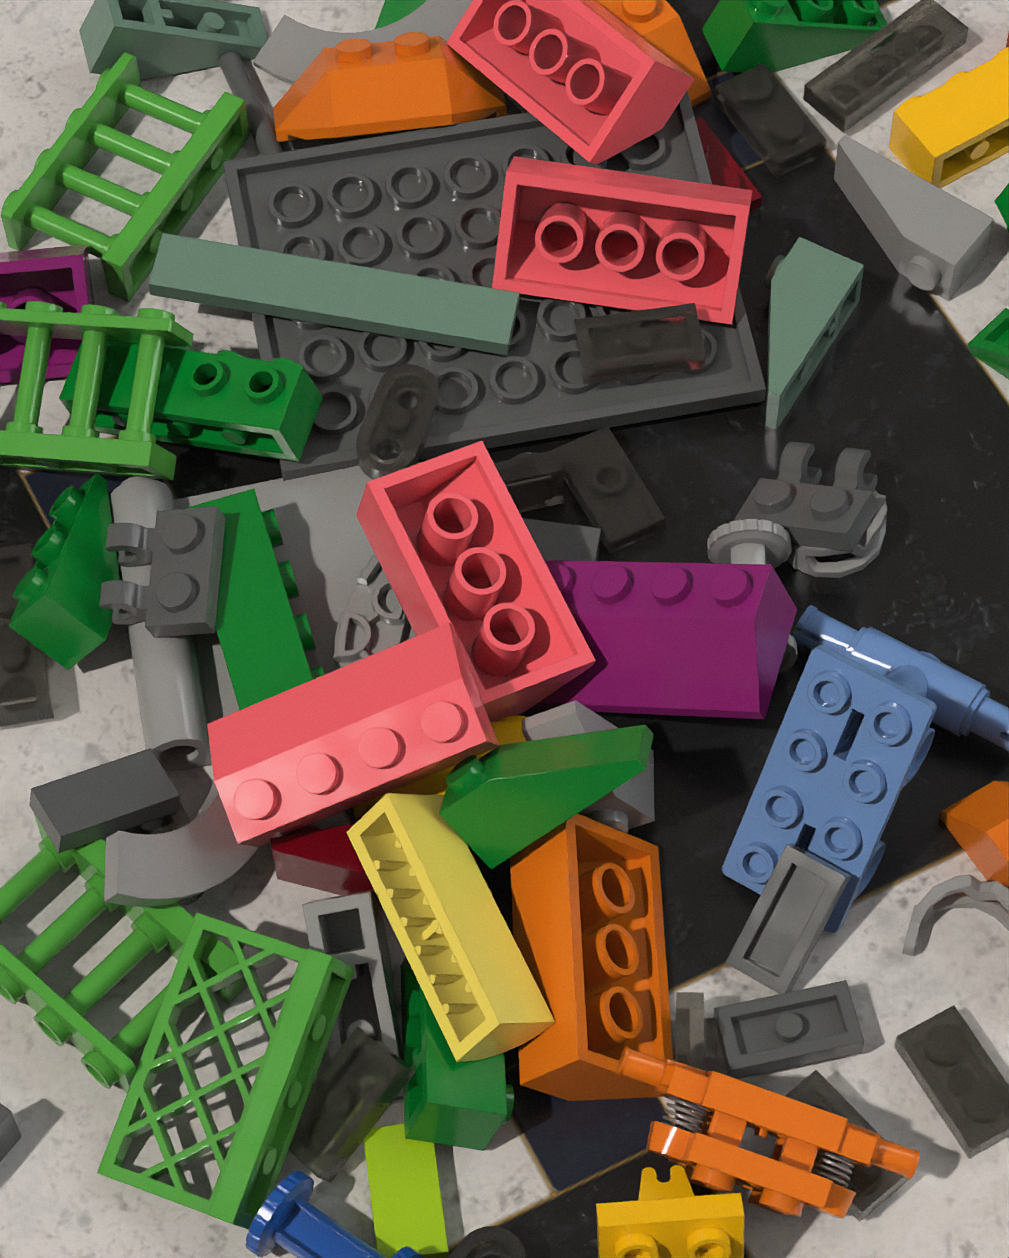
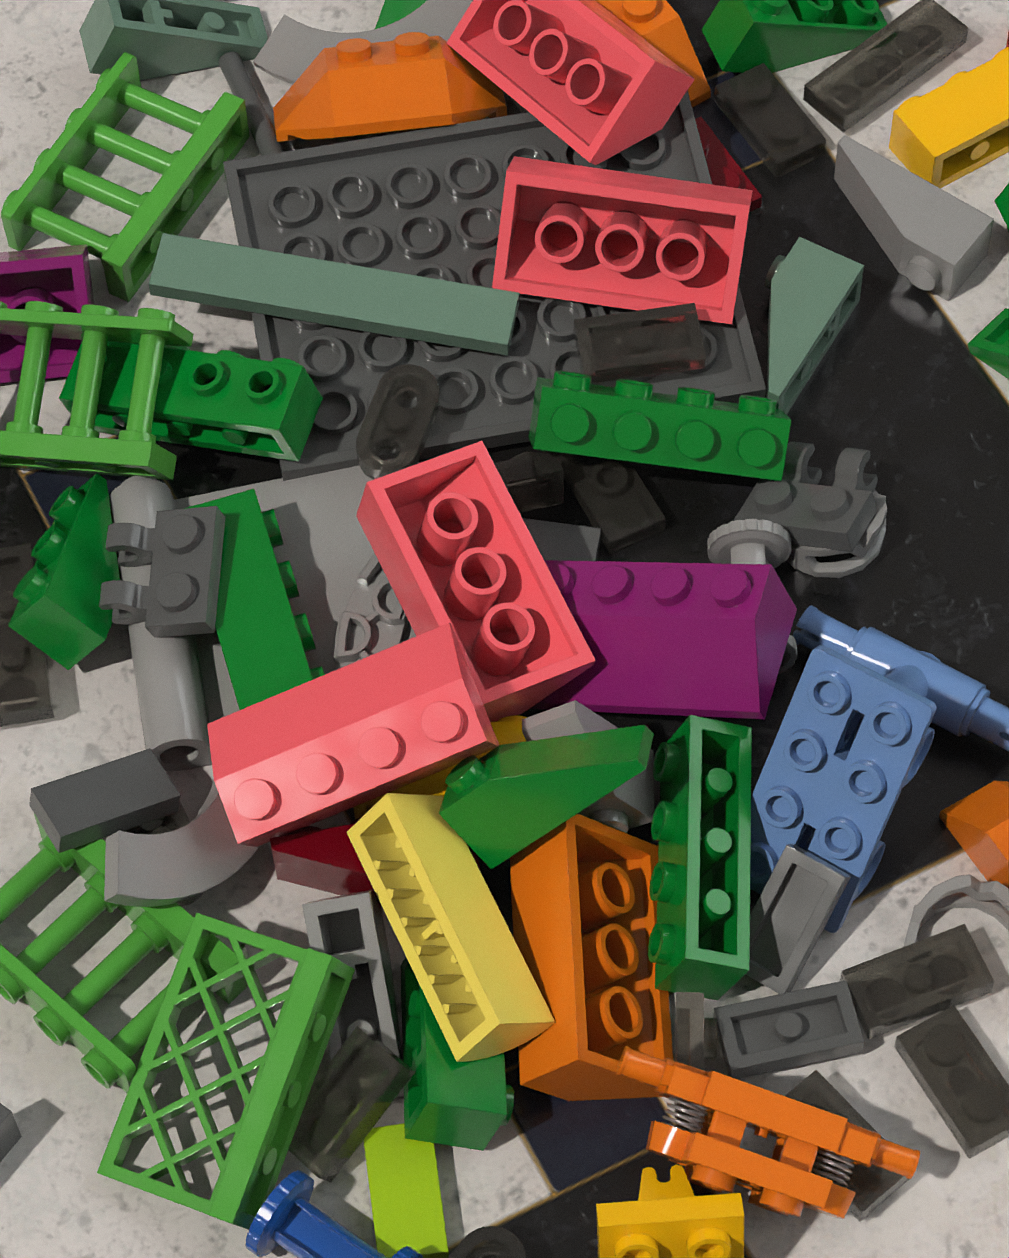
none -> green brick [528,371,791,481]
none -> green brick [648,715,752,1001]
none -> clear smoke plate [840,924,995,1040]

